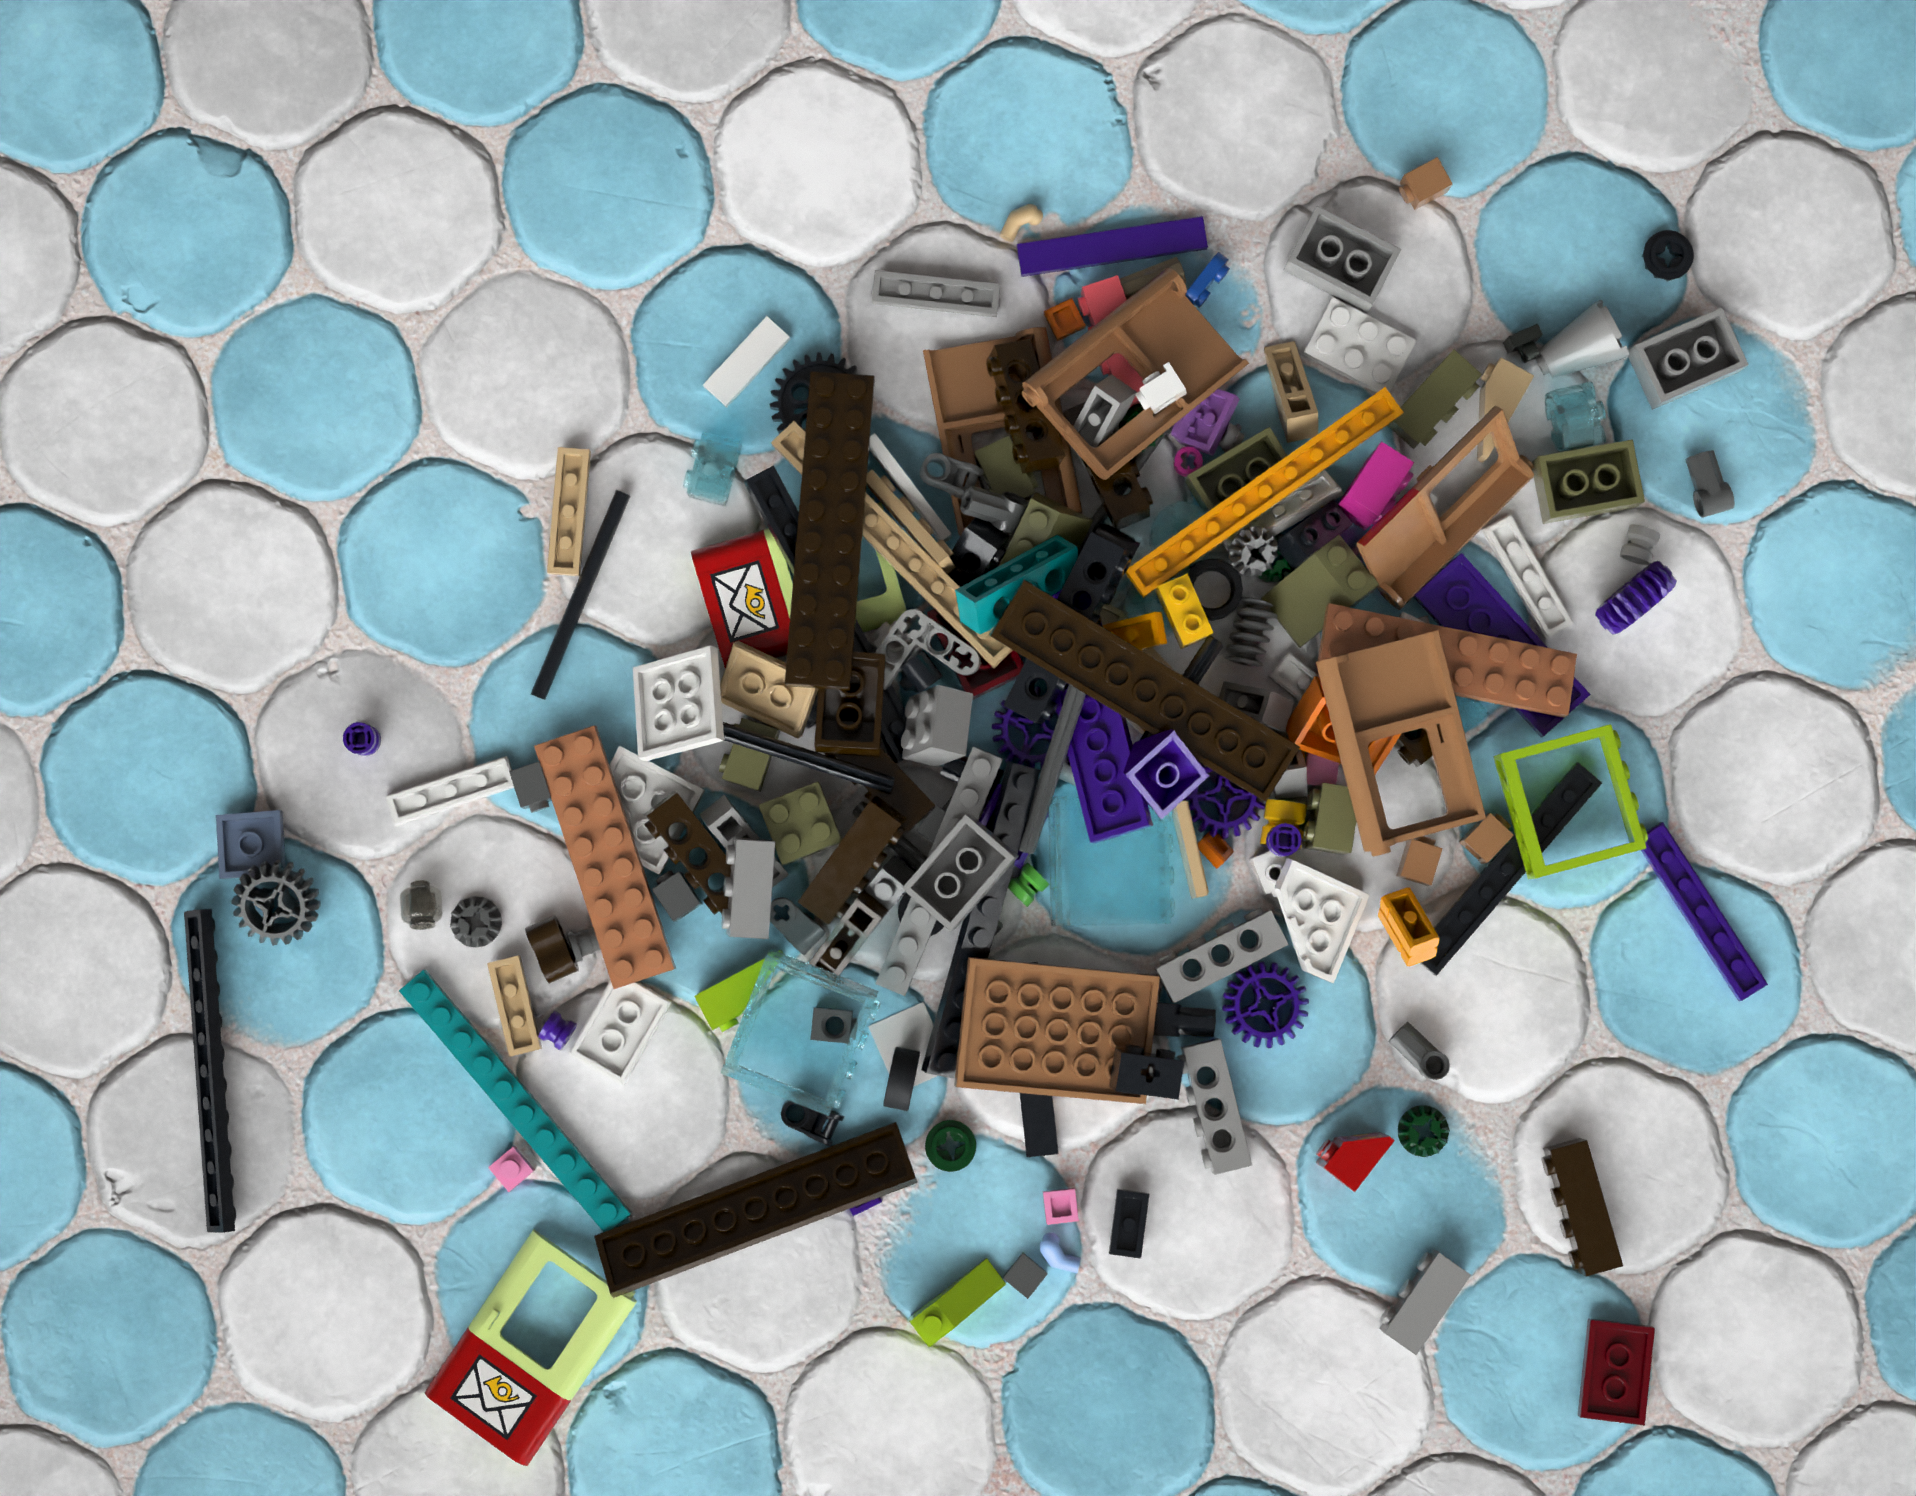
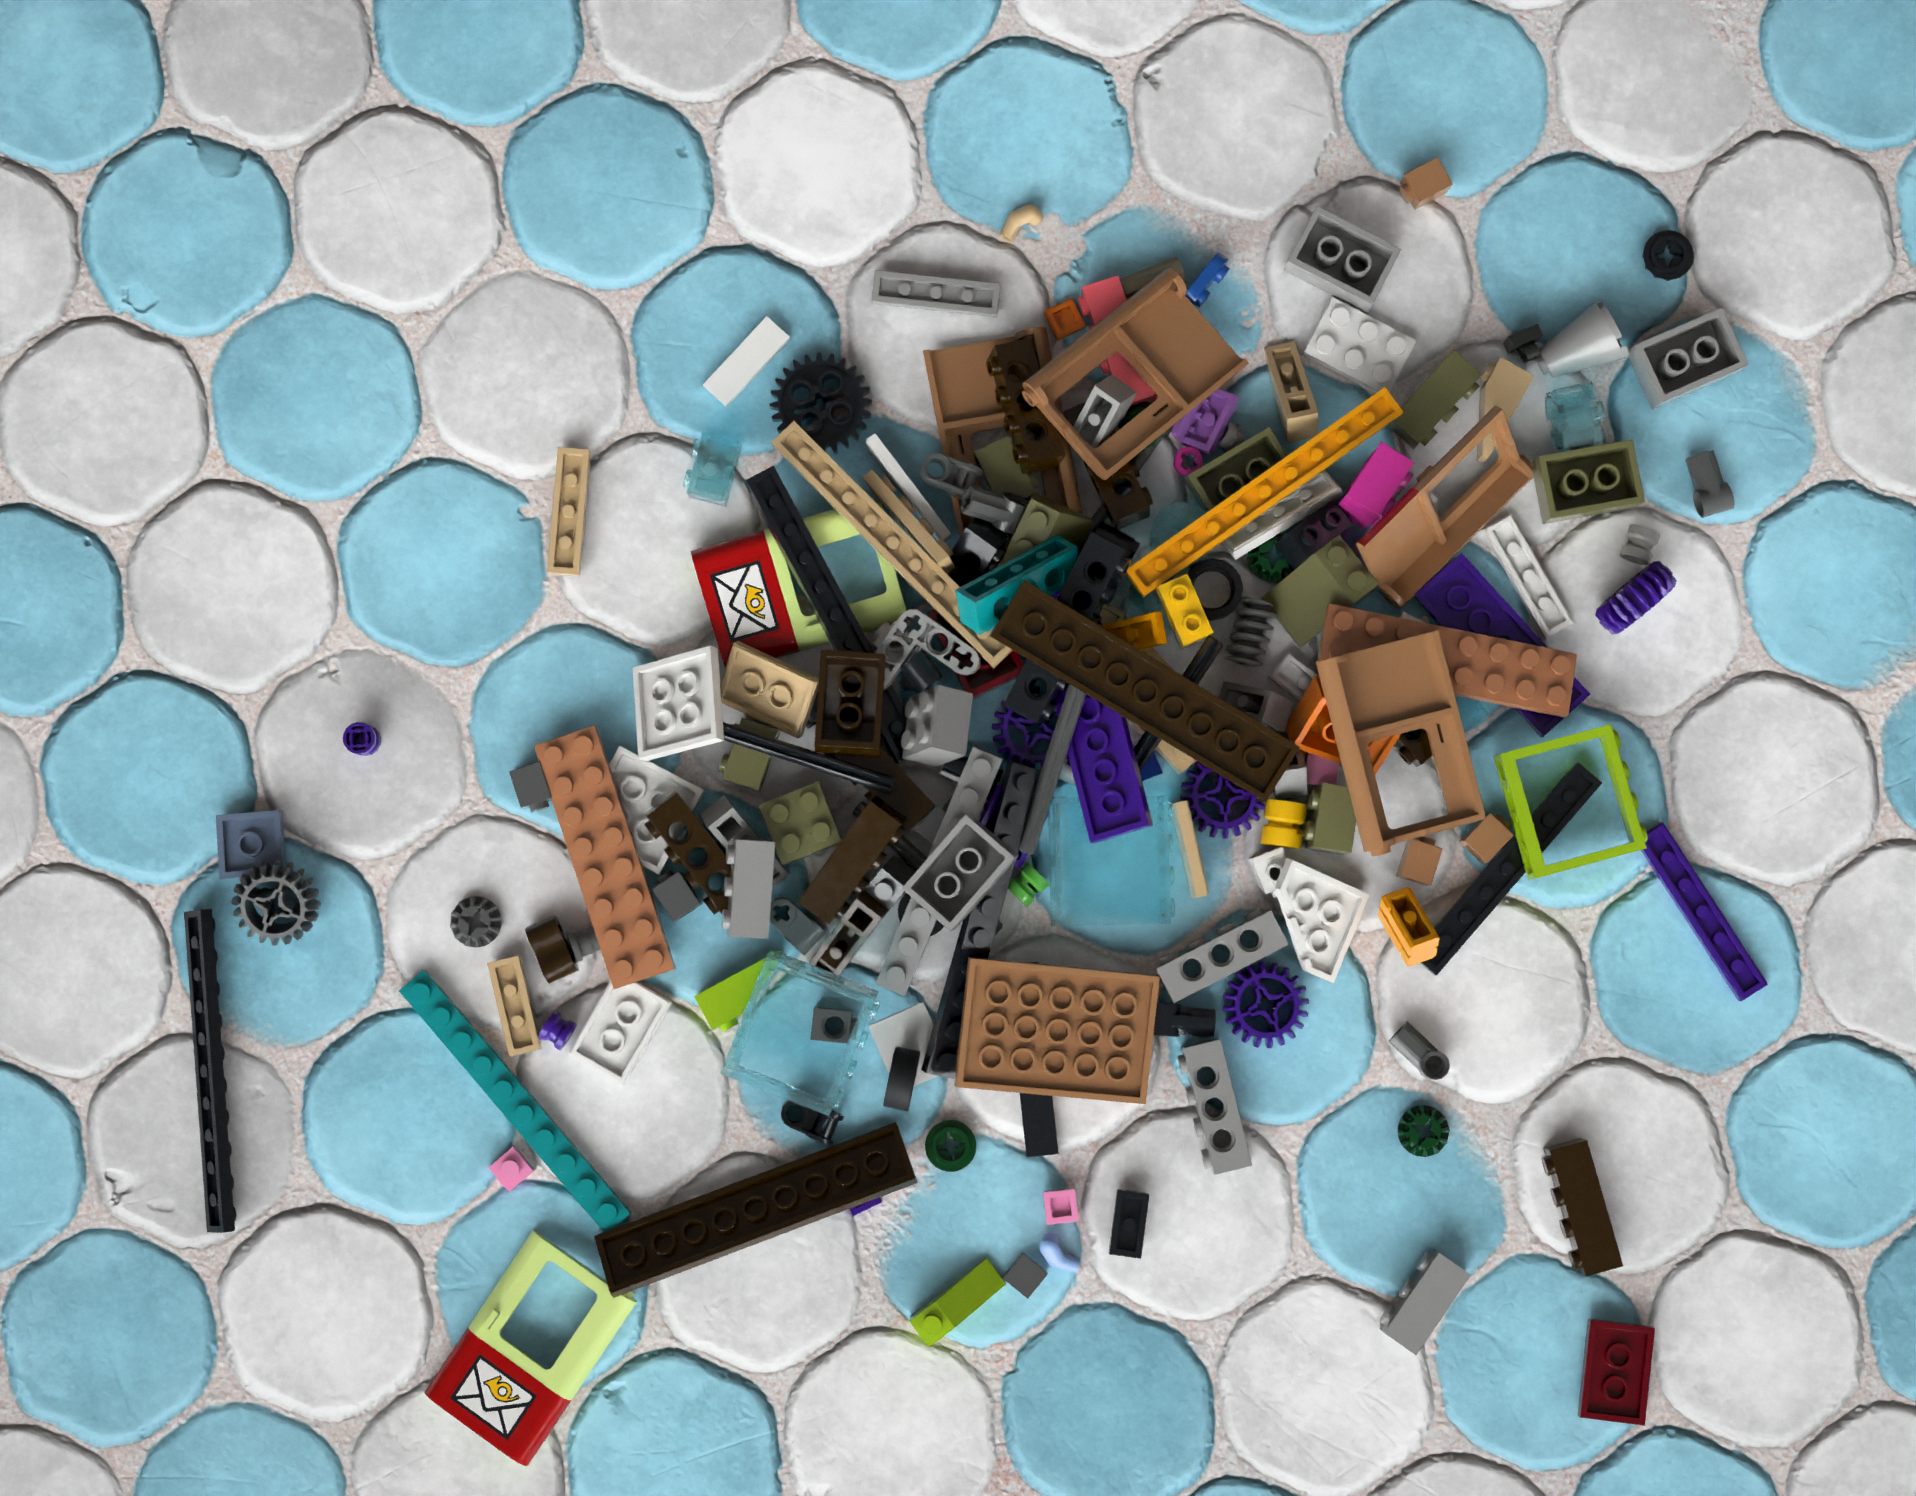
white tile [385,756,514,826] -> none
clear smoke head [400,880,443,930] -> none
black piece [531,490,631,700] -> none
dark brown plate [785,372,875,691] -> none
dark purple tile [1017,216,1208,277] -> none
black brick [1109,1044,1184,1100] -> none
dark purple slope [1123,729,1209,820] -> none
white brick [1135,362,1187,414] -> none
orange tile [1198,831,1234,869] -> none
dark grey gear [1229,526,1279,577] -> none
dark purple wheel [1266,823,1302,857] -> none
red slope [1316,1132,1395,1192] -> none

